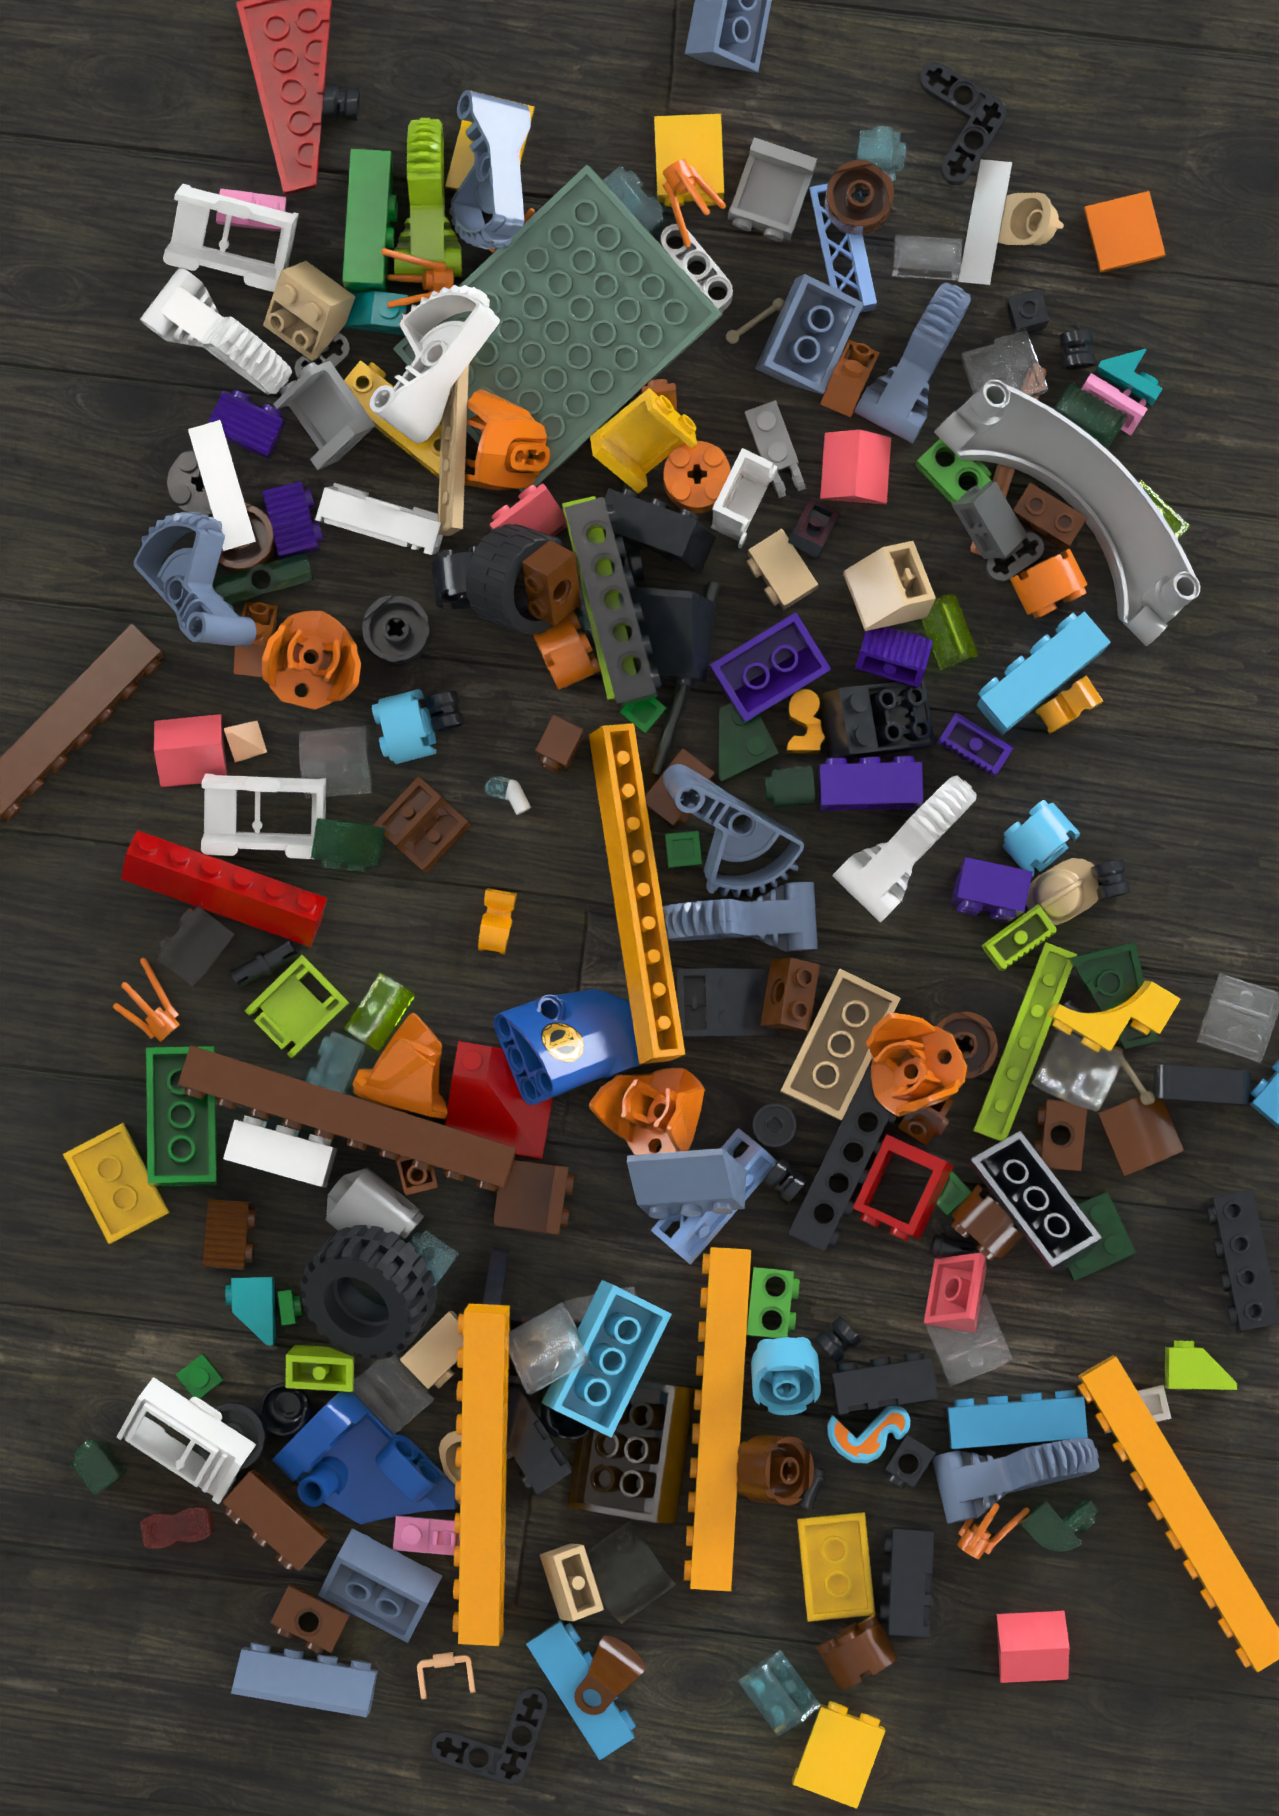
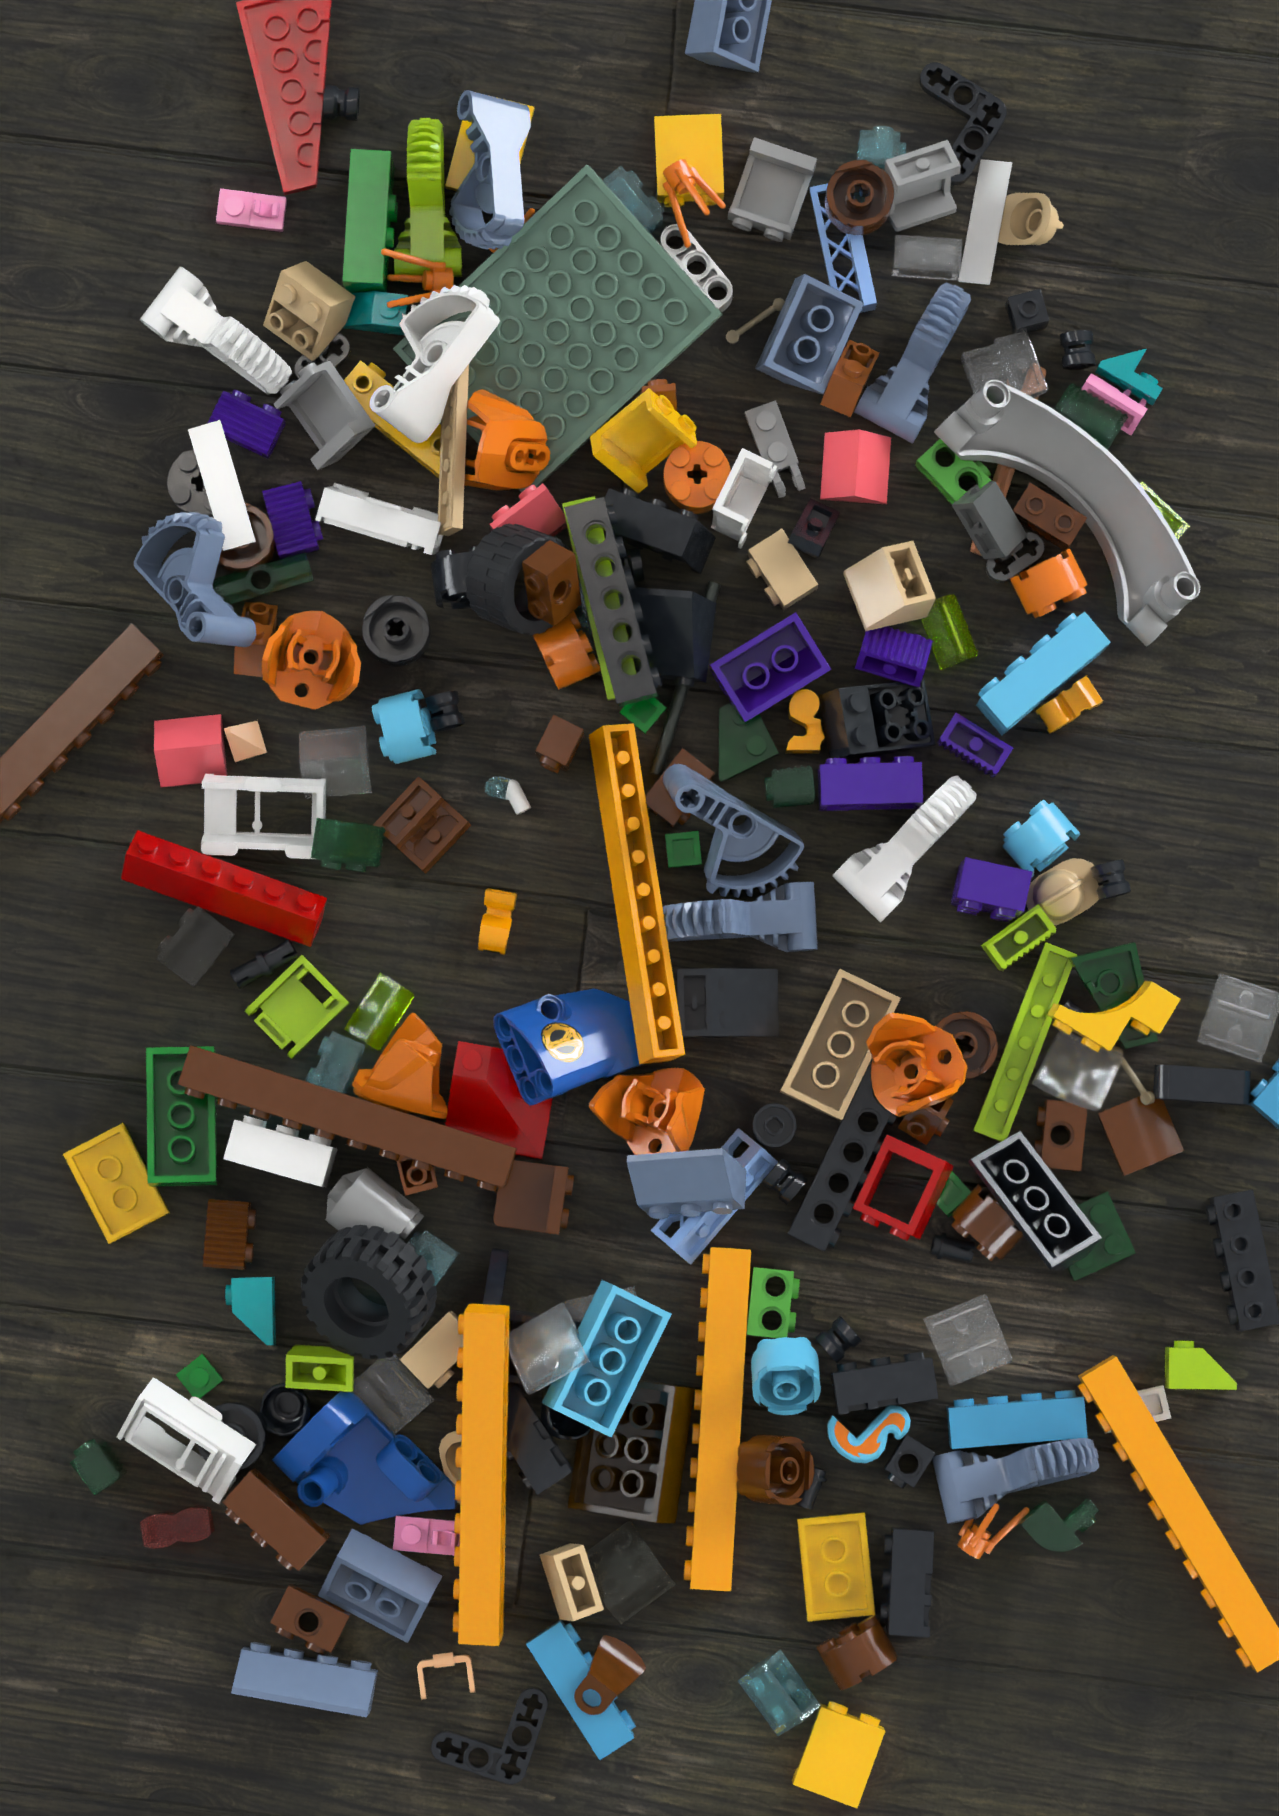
orange plant [113,958,180,1042] -> none
white piece [163,184,299,292] -> none
green plate [278,1289,303,1325] -> none
reddish brown brick [760,957,820,1033] -> none
coral slope [924,1253,987,1333] -> none
coral slope [996,1610,1070,1683] -> none
orange tile [1084,191,1166,273] -> none
none -> light grey panel [885,140,961,231]

